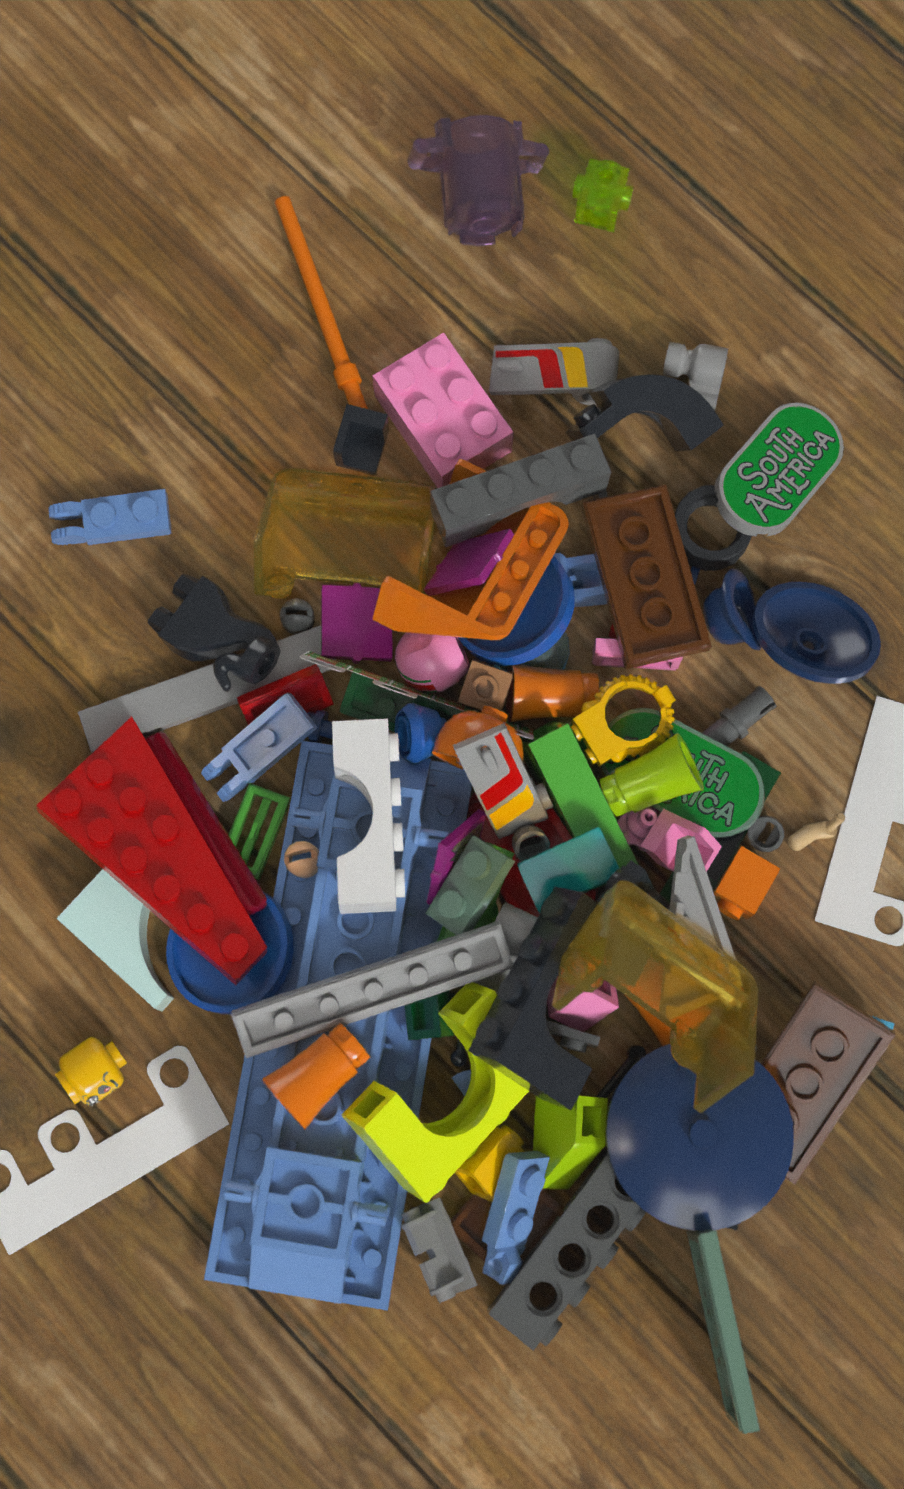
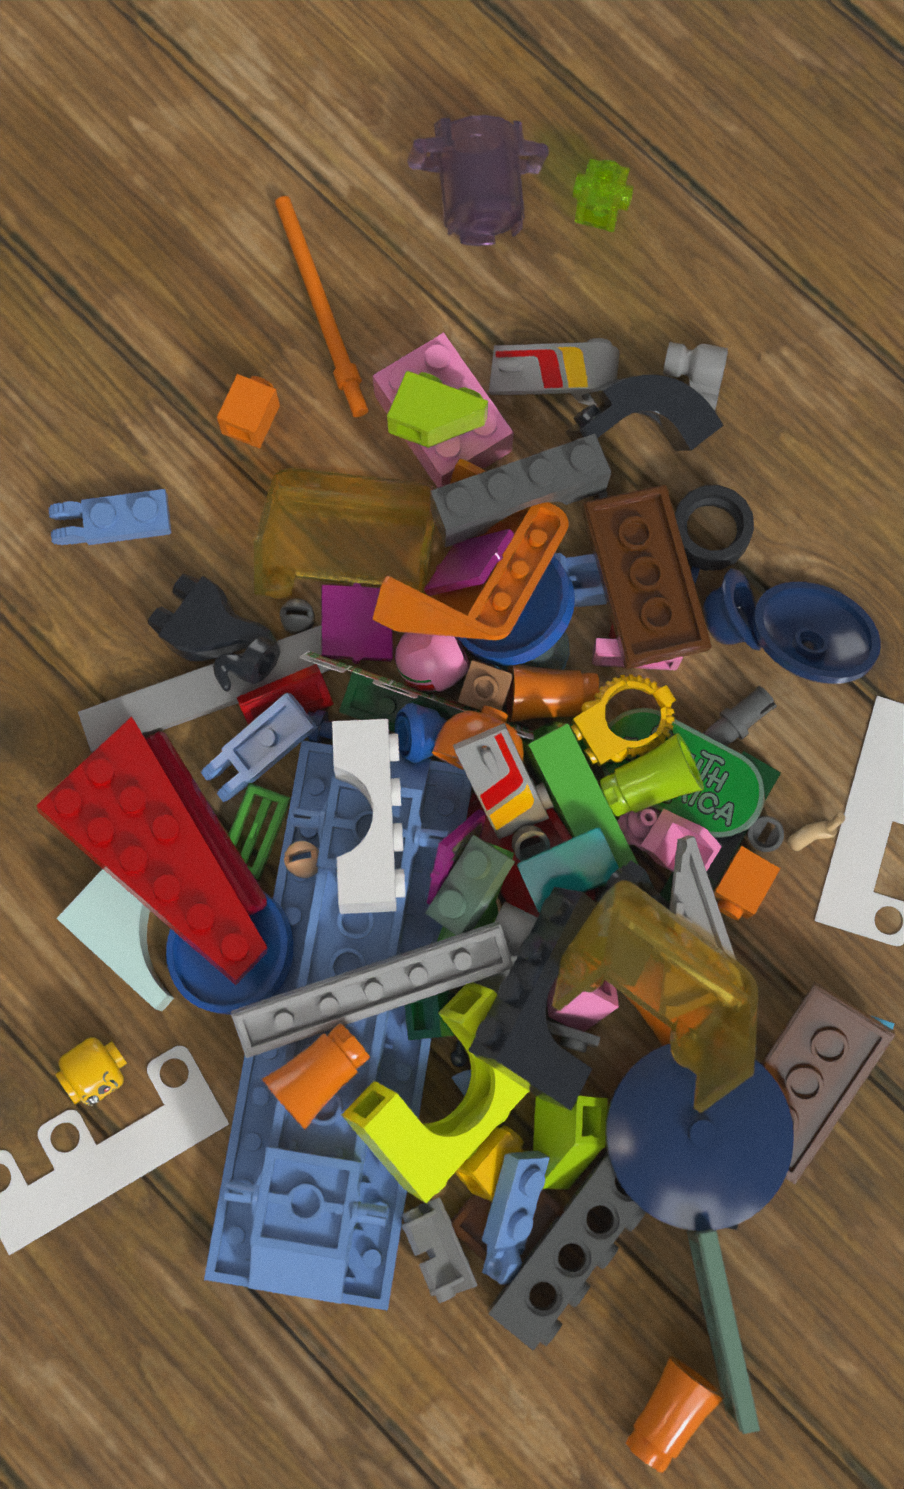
black panel [333,404,389,475] -> none
black hinge [596,1045,646,1098] -> none
tile [714,403,844,537] -> none
none -> orange brick [217,374,280,449]
none -> lime slope [387,371,488,448]
none -> orange plant [625,1356,725,1473]

